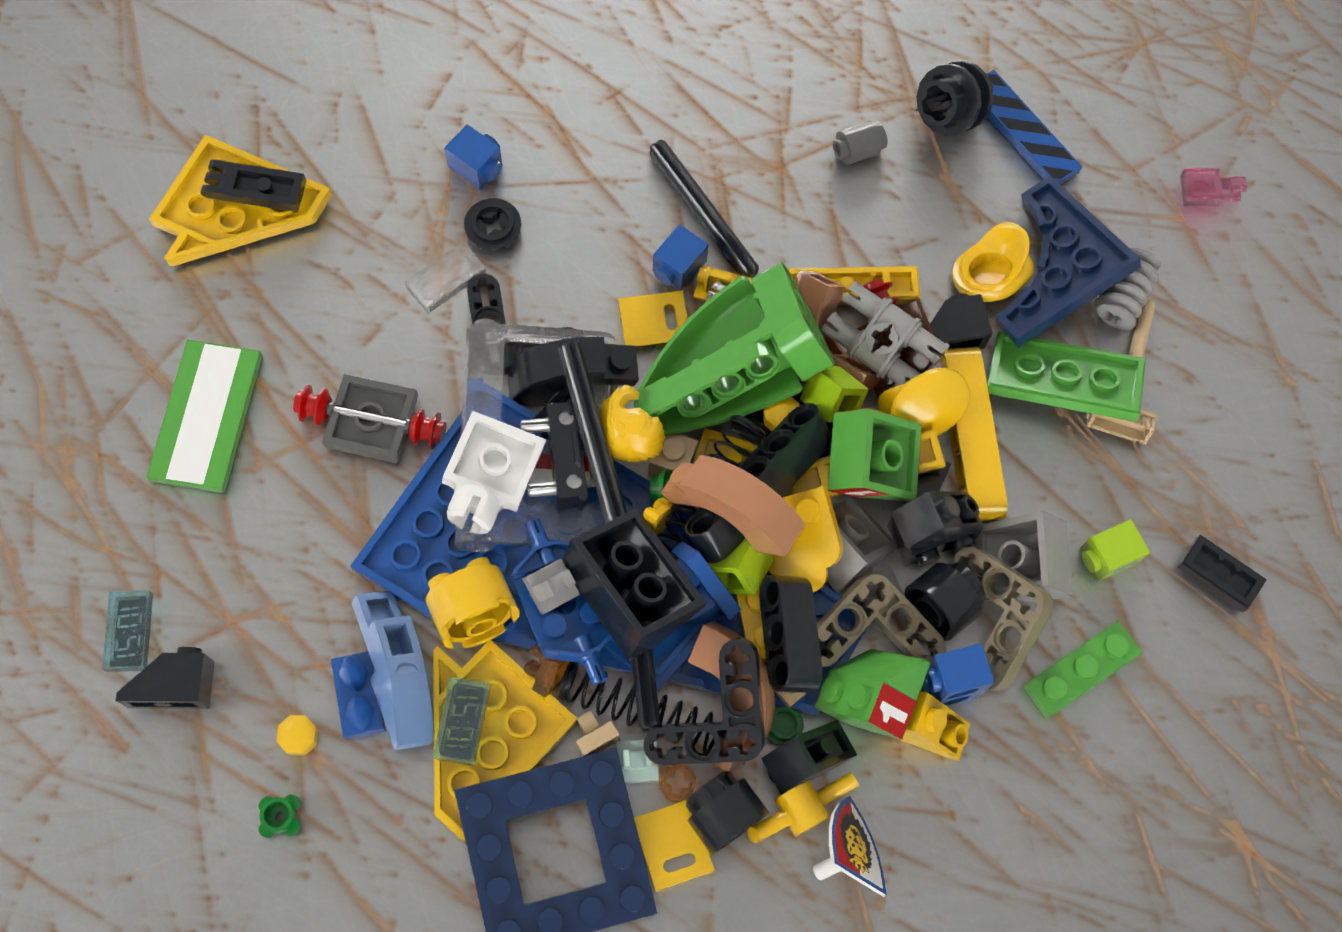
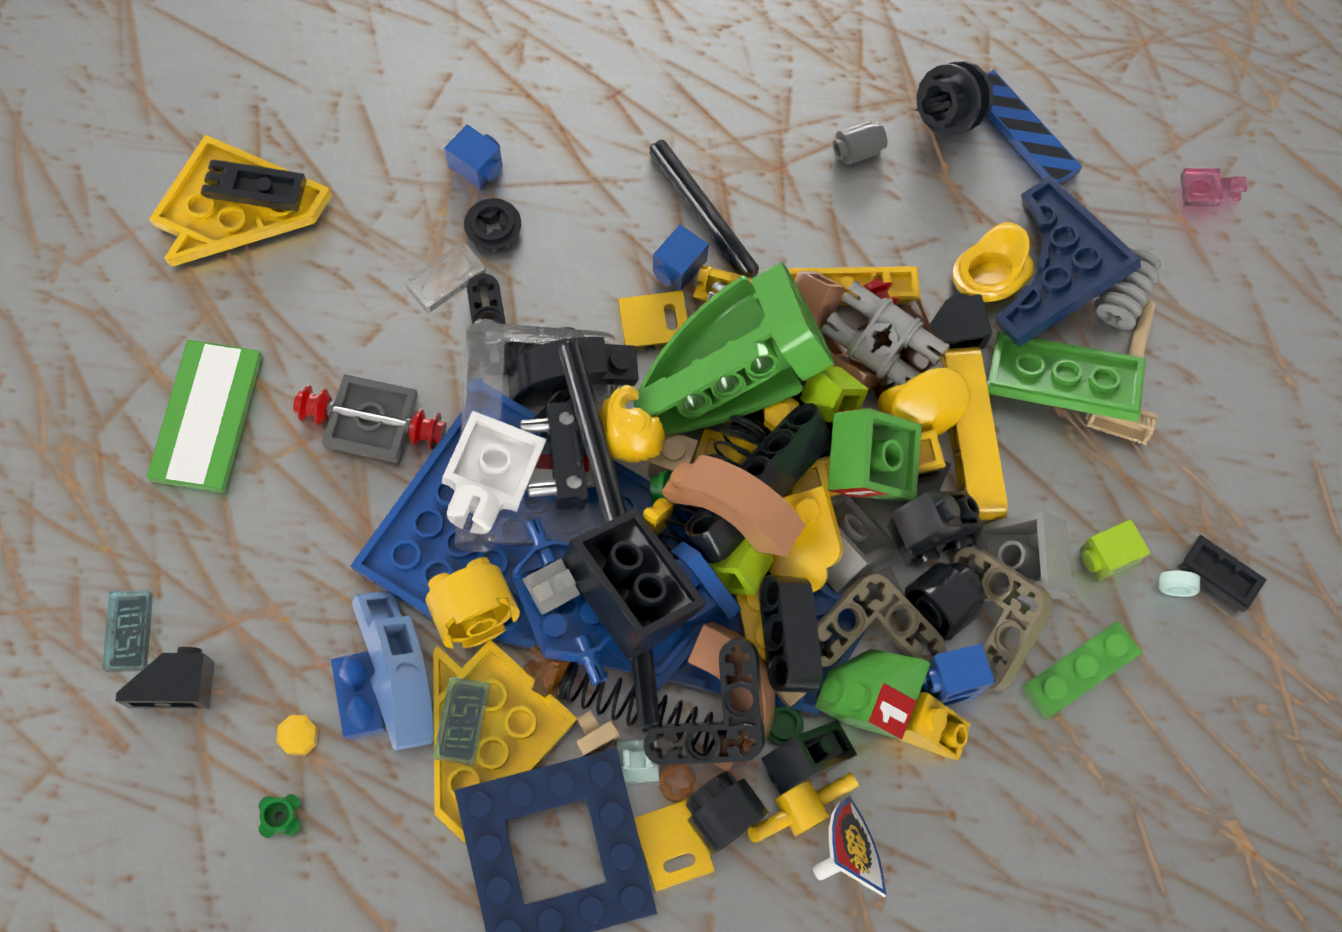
none -> light aqua tile [1159,571,1200,597]

